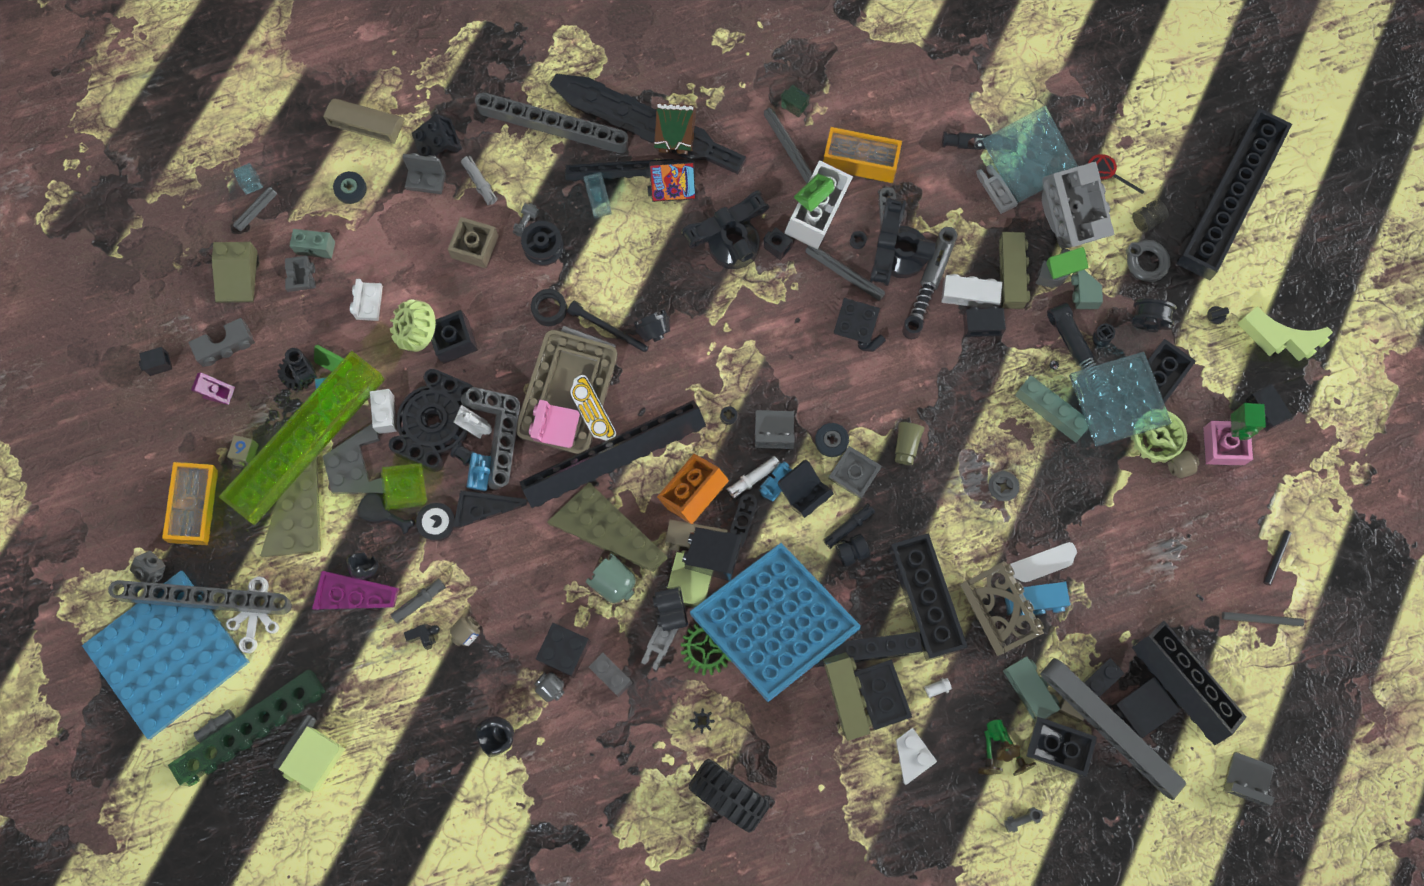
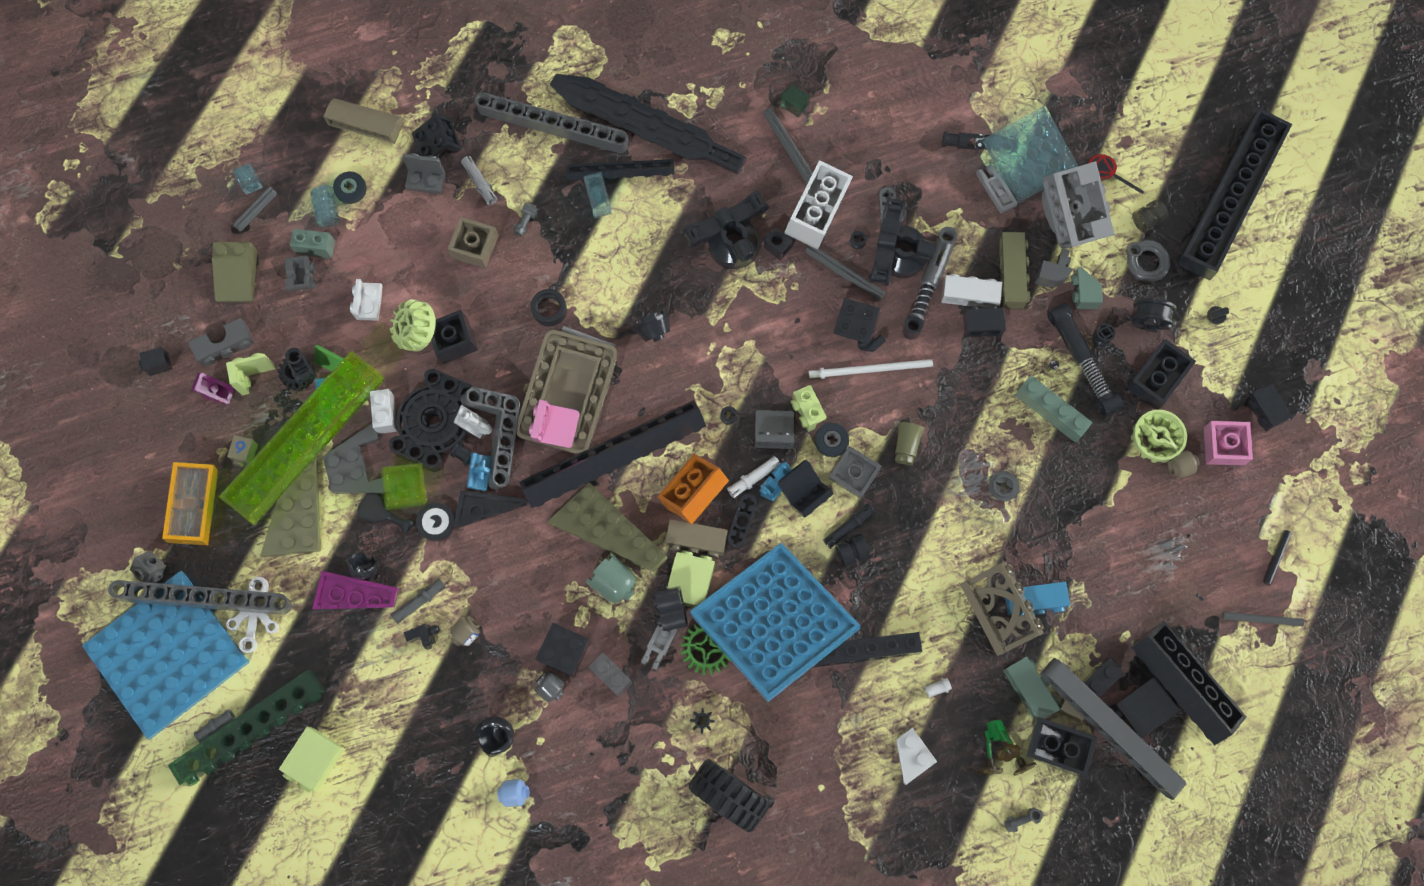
dark grey axle [273,715,316,771] -> none
black wheel [521,221,564,266] -> none
black piece [567,300,648,352] -> none
sticker [571,375,616,441] -> none
brick [646,159,696,202] -> none
slope [654,103,696,154] -> none
black slope [682,527,742,582] -> none
bright green slope [794,174,834,212] -> none
brick [823,127,902,183] -> none
olive brick [823,652,872,741] -> none
black plate [854,659,912,731] -> none
black brick [889,533,968,661] -> none
white sticker [1010,542,1077,582] -> none
bright green slope [1046,247,1088,279] -> none
clear light blue plate [1069,352,1172,447] -> none
dark grey bracket [1223,752,1274,806] -> none
green brick [1231,403,1266,440] -> none
yellowish green arch [1238,306,1333,361] -> none
none -> yellowish green bracket [226,353,276,395]
none -> clear light blue piece [310,185,340,227]
none -> light blue head [497,779,530,807]
none -> yellowish green bracket [791,385,826,432]
none -> white bar [809,359,933,379]

